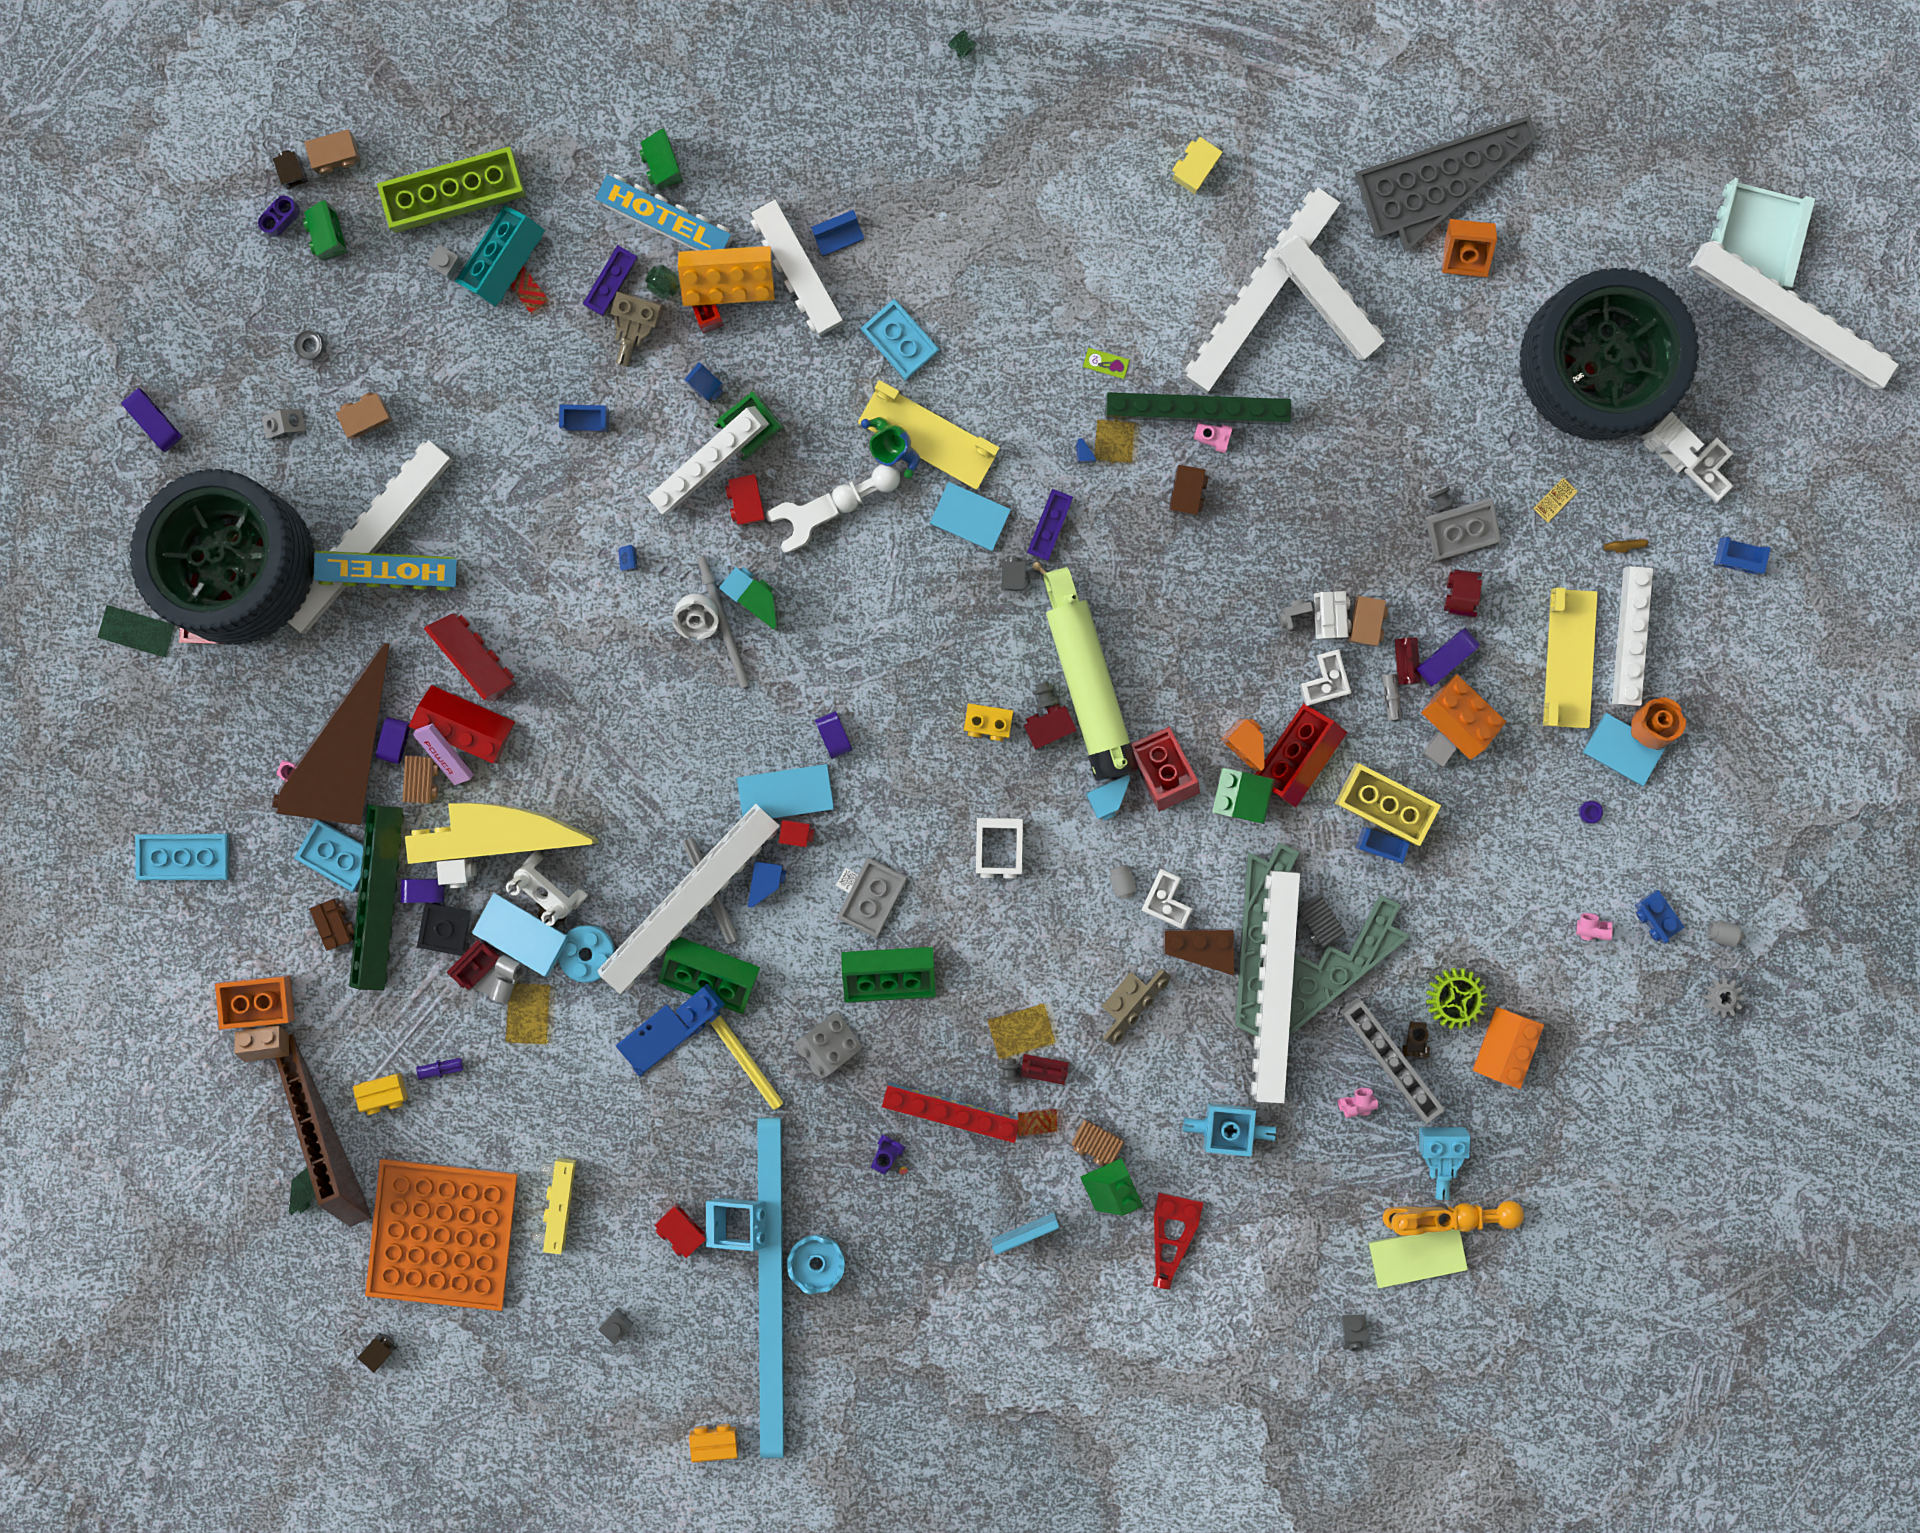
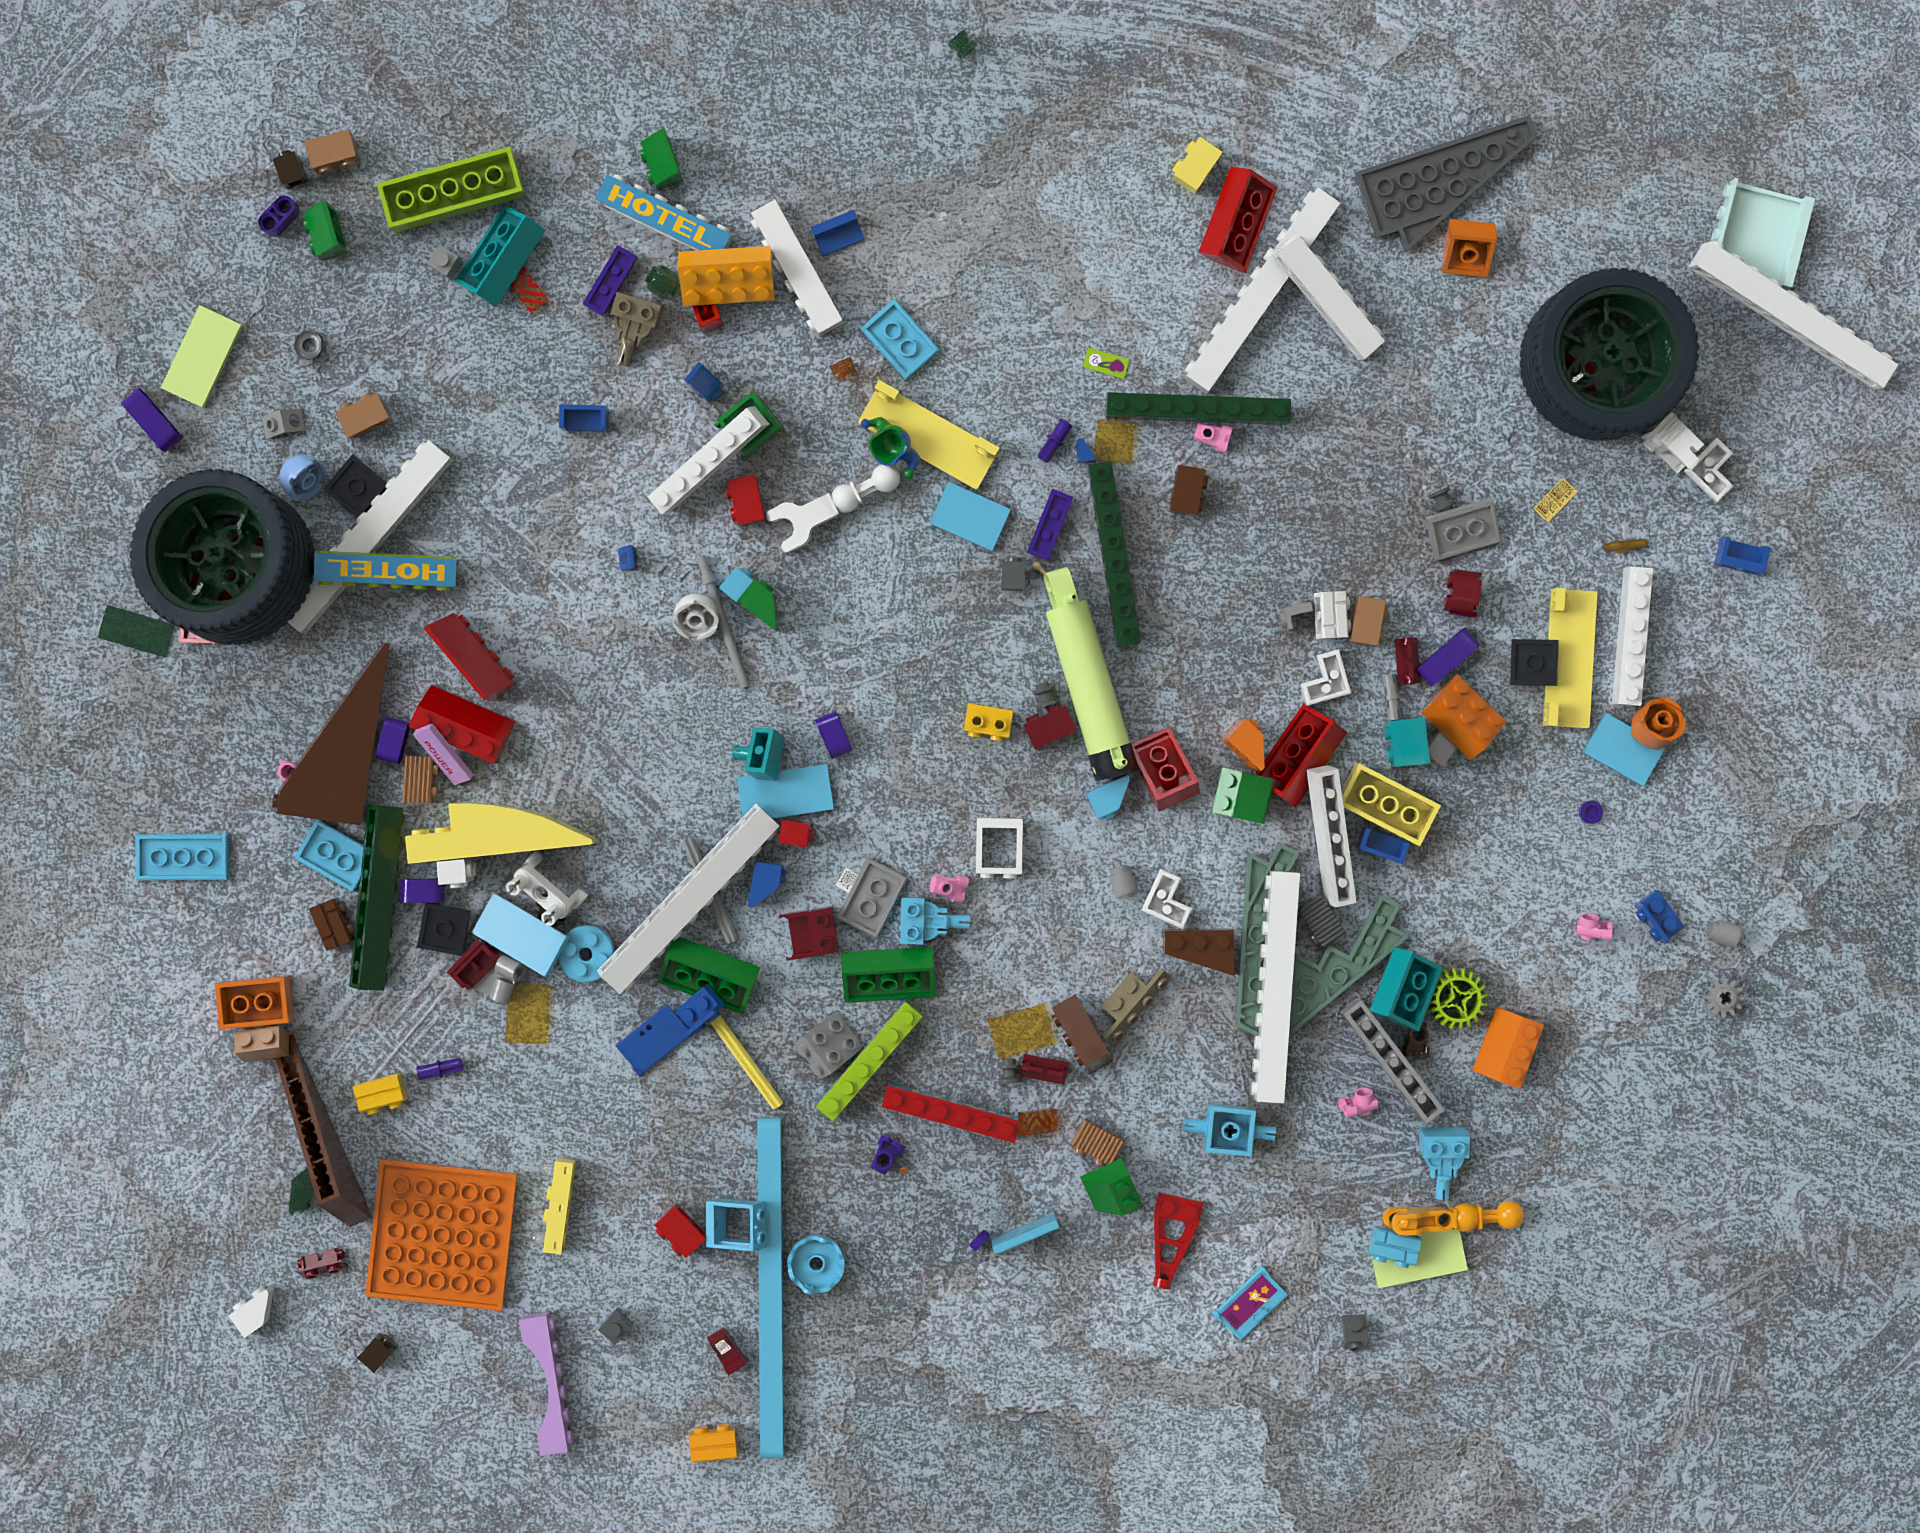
none -> yellowish green tile [161,305,243,408]
none -> white slope [229,1285,274,1338]
none -> light blue cylinder [279,454,326,501]
none -> dark red hinge [296,1248,348,1279]
none -> black plate [323,454,387,518]
none -> lavender arch [519,1311,573,1456]
none -> dark red leg [707,1327,747,1376]
none -> teal brick [732,727,785,781]
none -> dark red piece [779,906,840,961]
none -> lime brick [815,999,923,1121]
none -> clear orange tile [829,357,855,380]
none -> medium azure brick [900,897,970,945]
none -> bright pink plate [930,874,969,903]
none -> dark purple tile [969,1230,991,1252]
none -> dark purple axle [1037,419,1073,463]
none -> reddish brown wedge [1051,994,1114,1074]
none -> dark green brick [1087,461,1141,647]
none -> red slope [1199,167,1278,273]
none -> door [1212,1266,1288,1341]
none -> white brick [1306,765,1357,908]
none -> medium azure brick [1368,1225,1422,1268]
none -> teal brick [1370,947,1443,1031]
none -> teal slope [1383,717,1431,767]
none -> black plate [1510,639,1559,686]

